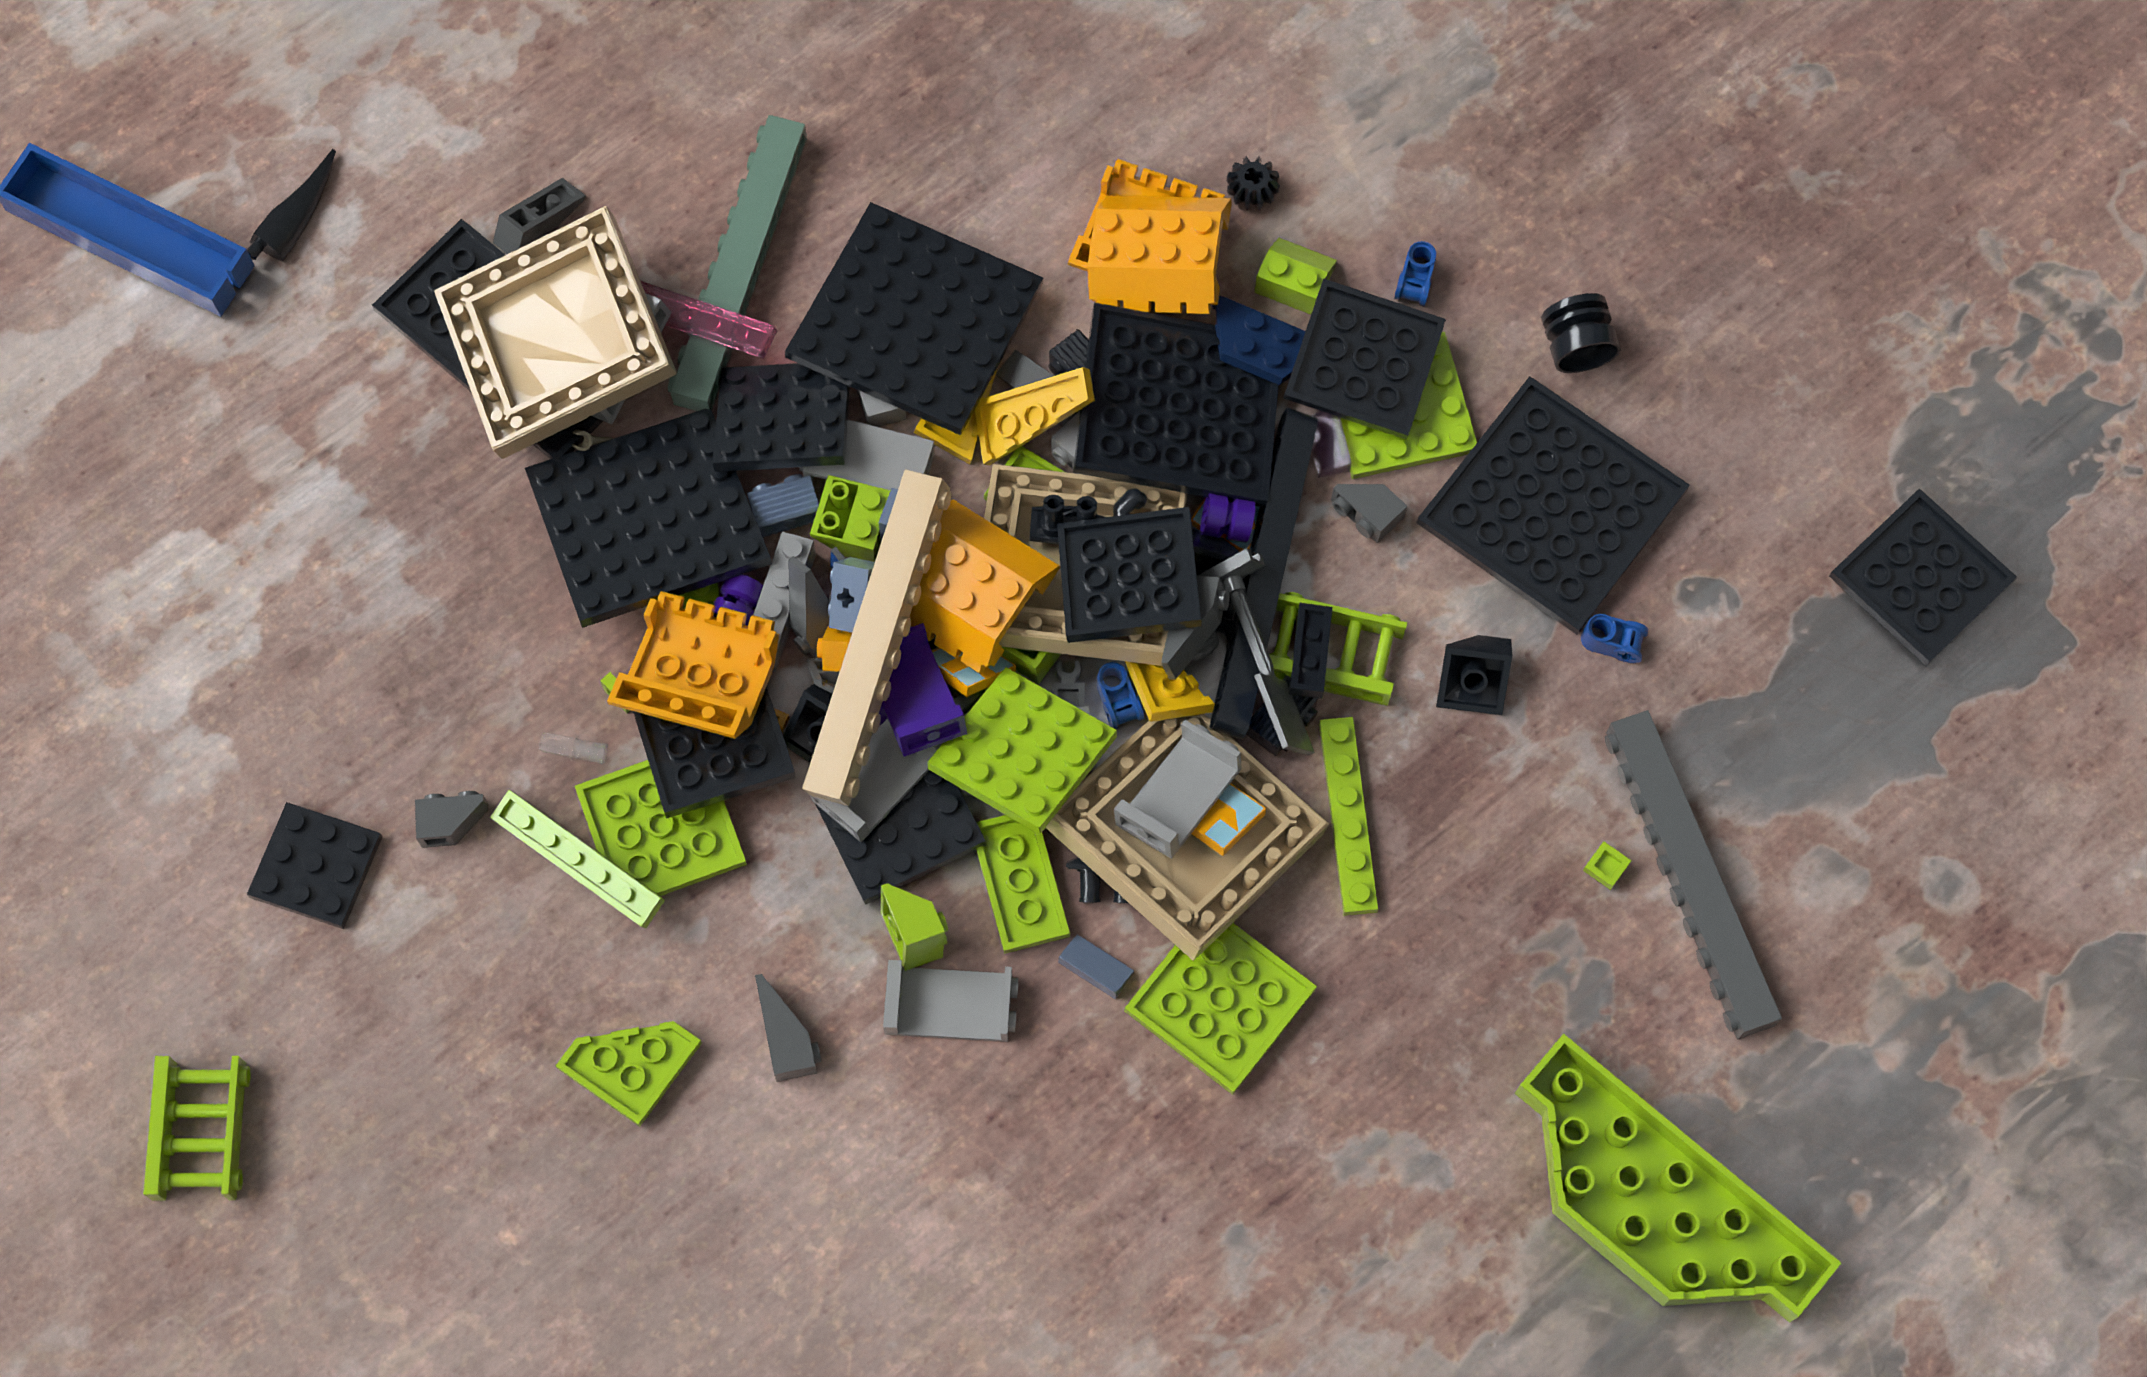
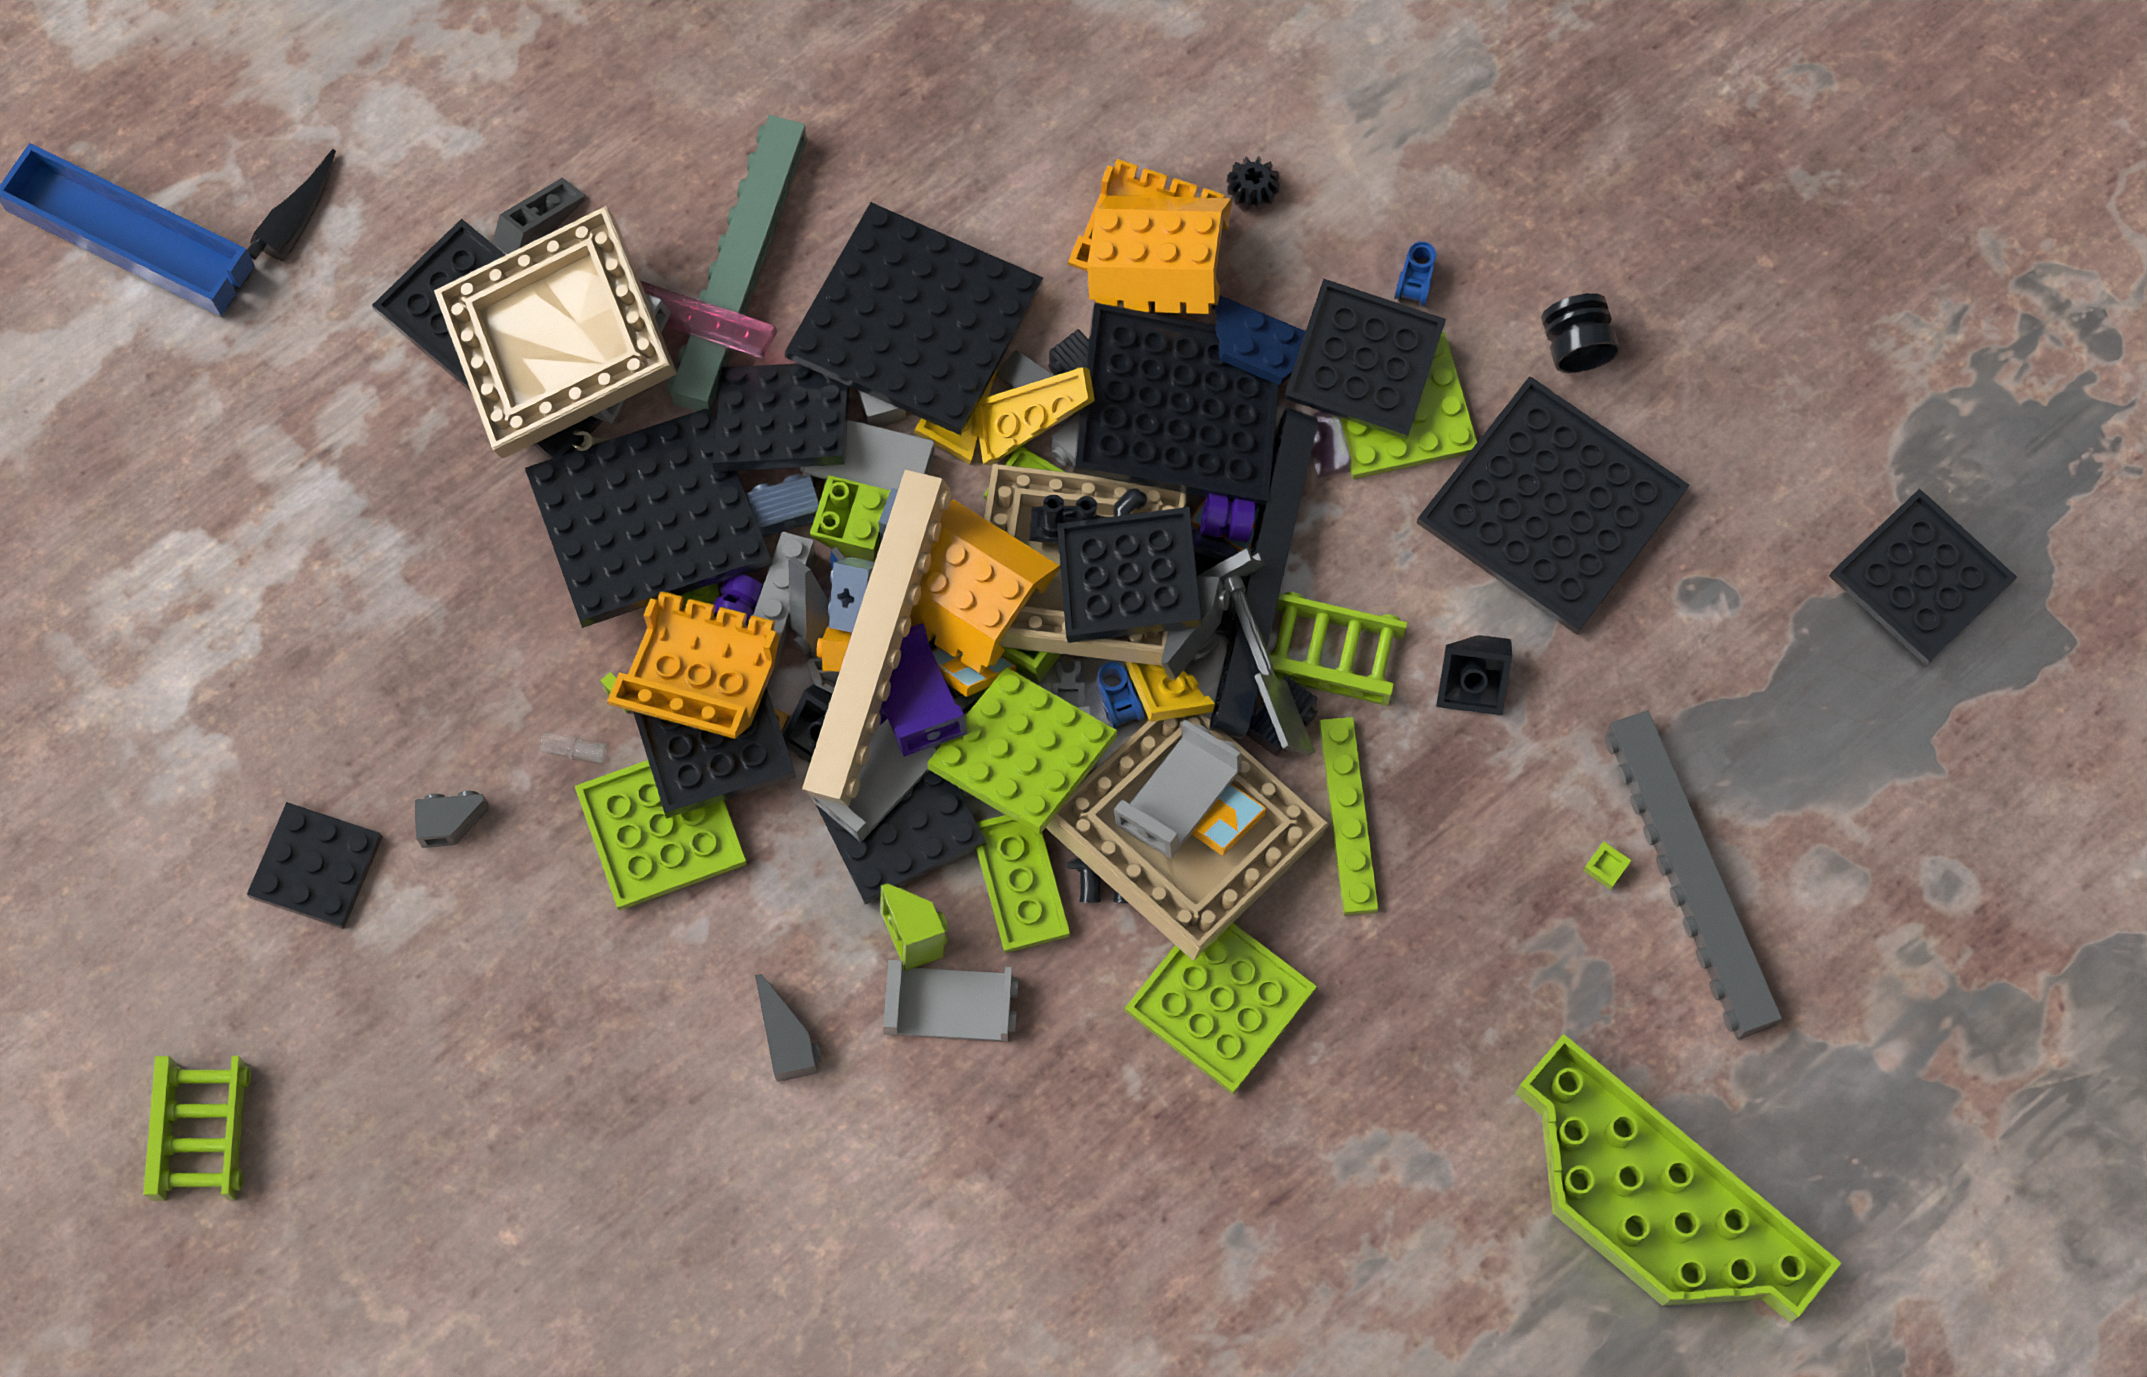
plate [490,790,665,928] -> none
lime plate [555,1021,702,1127] -> none
sand blue slope [1058,934,1134,999] -> none
lime slope [1254,237,1337,315] -> none
black plate [1289,603,1332,699] -> none
dark grey slope [1331,484,1408,543] -> none
blue piece [1581,614,1649,663] -> none

